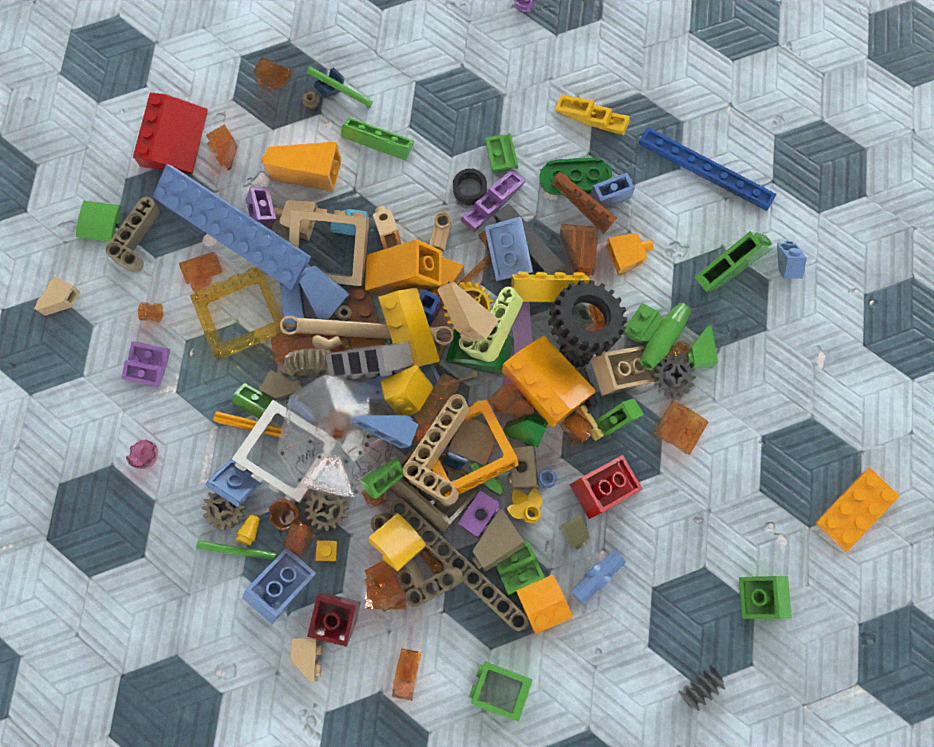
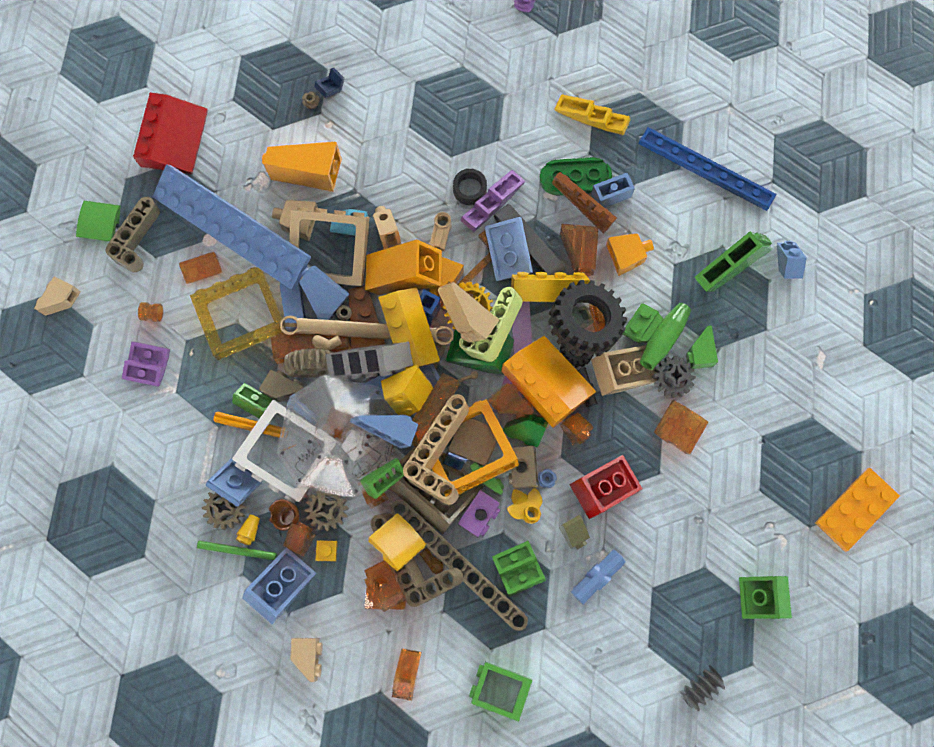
clear pink hair [126,439,159,469] -> none
clear orange tile [190,276,212,291] -> none
clear orange slope [206,124,238,171] -> none
medium lavender brick [245,187,276,230] -> none
clear orange slope [253,57,293,90] -> none
bright green bar [306,66,373,107] -> none
dark red slope [307,592,361,647] -> none
bright green slope [341,117,414,160] -> none
dark tan slope [472,509,525,572] -> none
bright green plate [485,133,518,173] -> none
light orange slope [516,574,573,634] -> none
light yellow axle [575,405,604,441] -> none
bright green slope [595,398,644,437] -> none
clear orange arm [670,340,690,356] -> none

